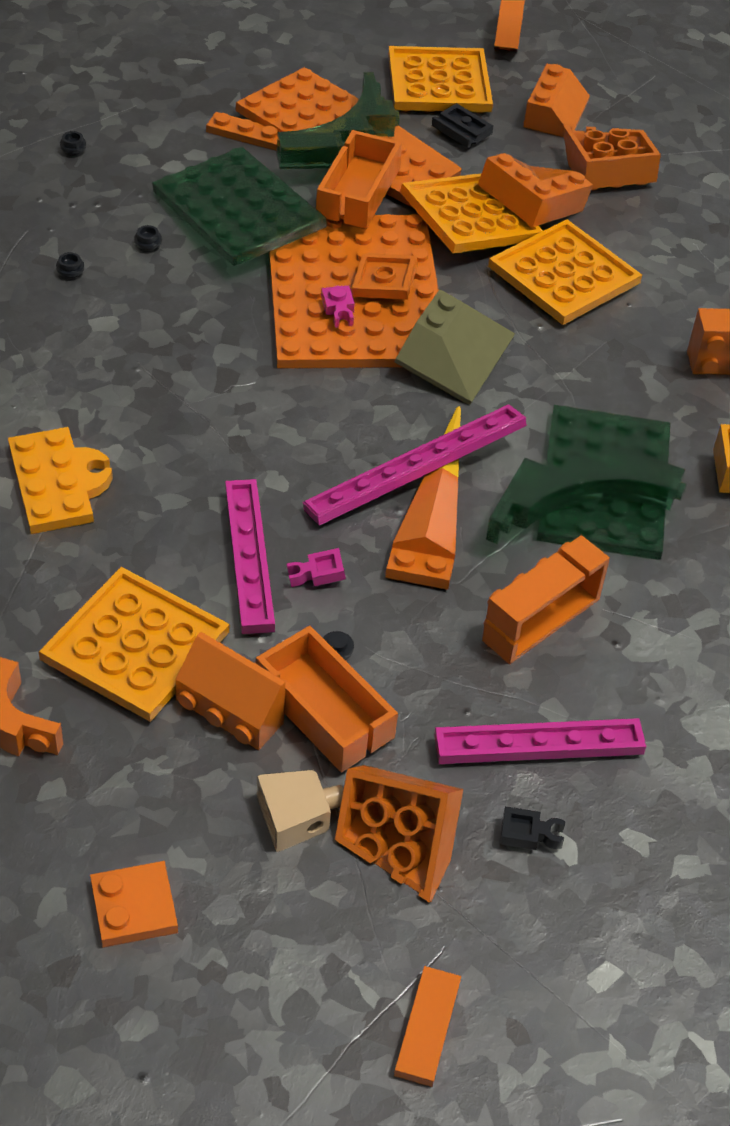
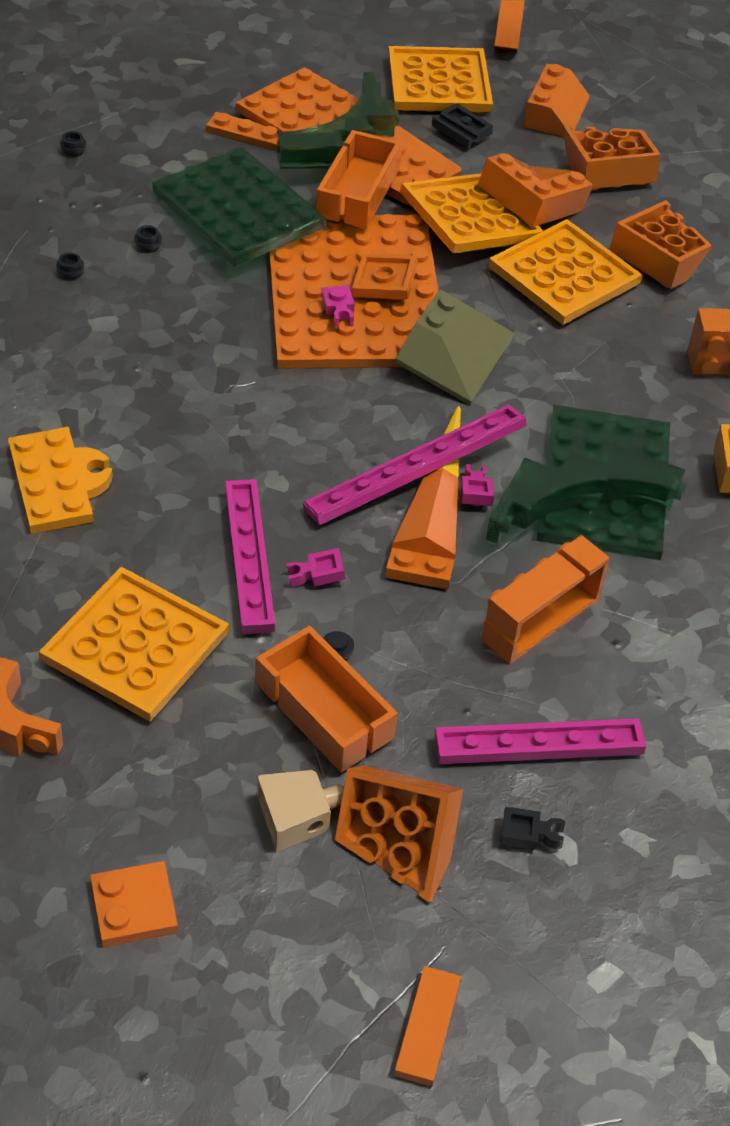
orange slope [175,632,286,750] -> none
none -> dark pink plate [460,464,494,506]
none -> orange wedge [609,200,712,289]

